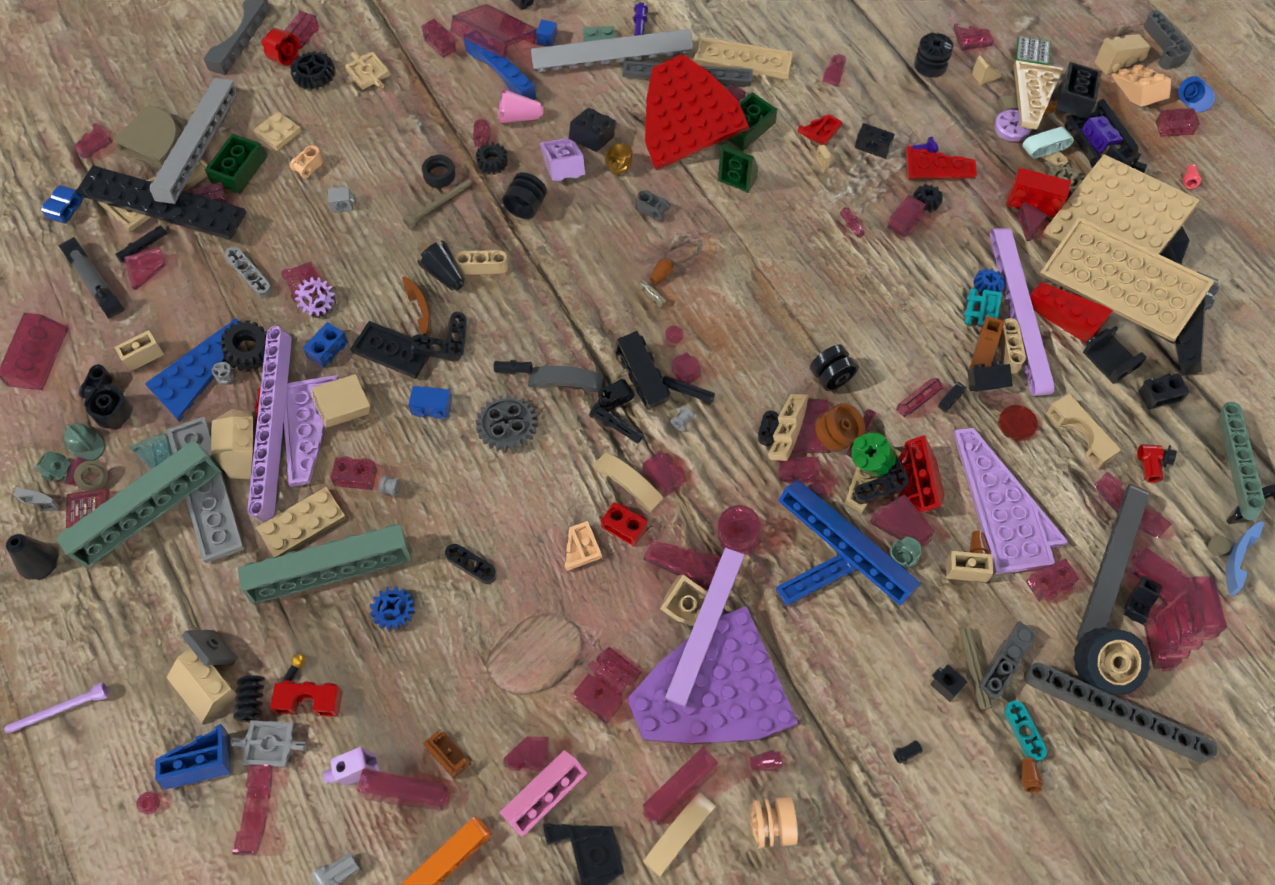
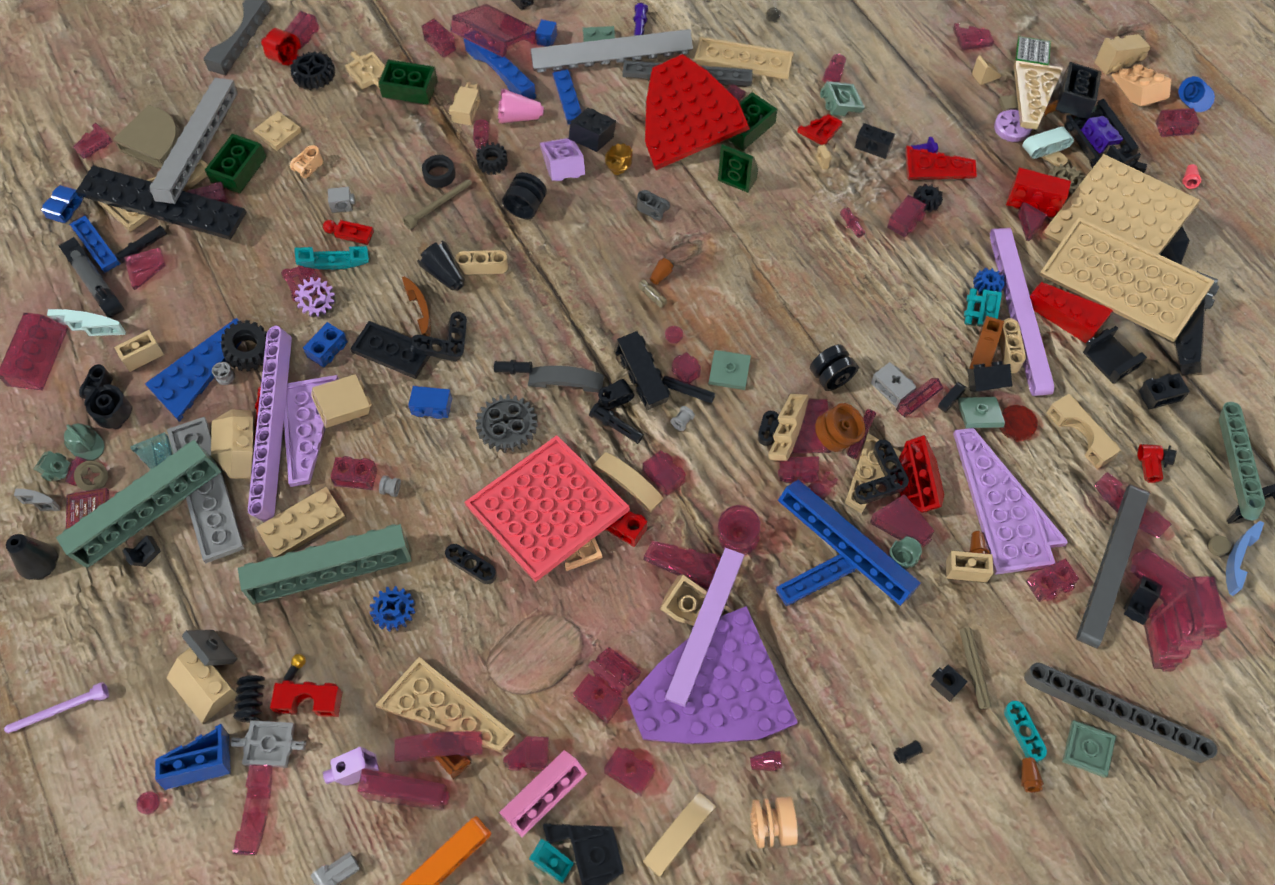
light grey beam [225,247,272,298] -> none
clear pink slope [643,746,718,826] -> none
green brick [851,433,896,477] -> none
black wheel [914,33,954,78] -> none
dark grey slope [978,621,1037,700] -> none
black wheel [1073,627,1150,695] -> none
dark grey beam [1144,10,1192,69] -> none
none -> light aqua slope [47,309,126,336]
none -> blue plate [70,216,120,273]
none -> black bracket [122,535,161,567]
none -> teal slope [294,246,369,270]
none -> red plate [323,220,374,245]
none -> tan wing [376,657,515,753]
none -> dark green brick [378,59,438,105]
none -> clear pink slope [395,731,483,762]
none -> tan brick [449,82,481,126]
none -> coral plate [464,435,630,582]
none -> teal slope [529,839,574,883]
none -> blue plate [553,69,582,125]
none -> clear pink brick [604,747,655,797]
none -> sand green plate [709,350,751,390]
none -> clear smoke plate [766,7,781,23]
none -> sand green plate [820,81,865,116]
none -> light grey brick [871,362,916,408]
none -> sand green plate [958,397,1005,428]
none -> sand green plate [1062,720,1116,778]

